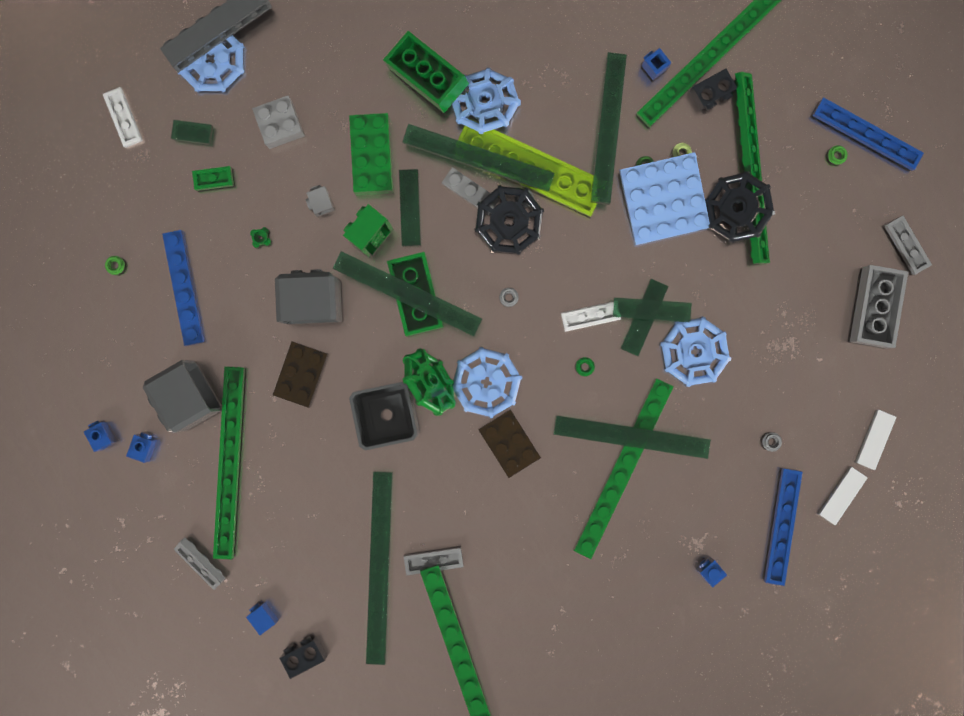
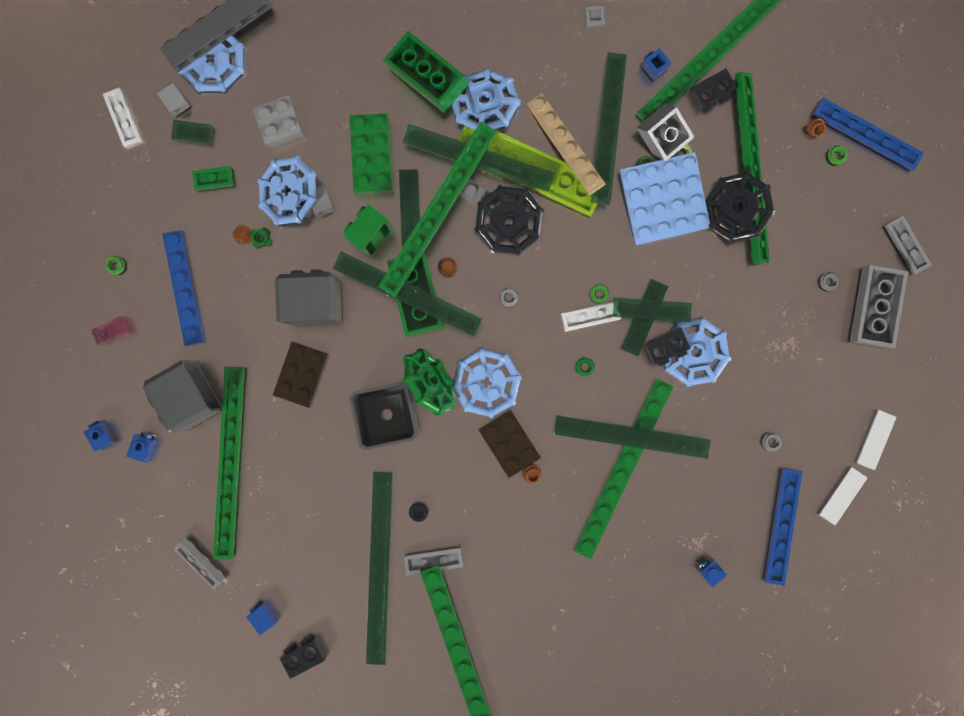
none -> clear pink leg [91,316,133,345]
none -> light grey brick [157,83,190,116]
none -> clear orange plate [233,225,251,244]
none -> light blue plate [257,155,318,226]
none -> green plate [378,122,497,298]
none -> black plate [409,503,428,522]
none -> dark orange plate [438,257,457,276]
none -> dark orange plate [522,465,542,484]
none -> tan plate [526,93,606,196]
none -> light grey tile [584,5,605,27]
none -> bright green plate [590,284,609,303]
none -> light grey brick [637,103,694,162]
none -> black brick [644,327,691,367]
none -> dark orange plate [807,117,826,137]
none -> light grey plate [820,272,840,291]

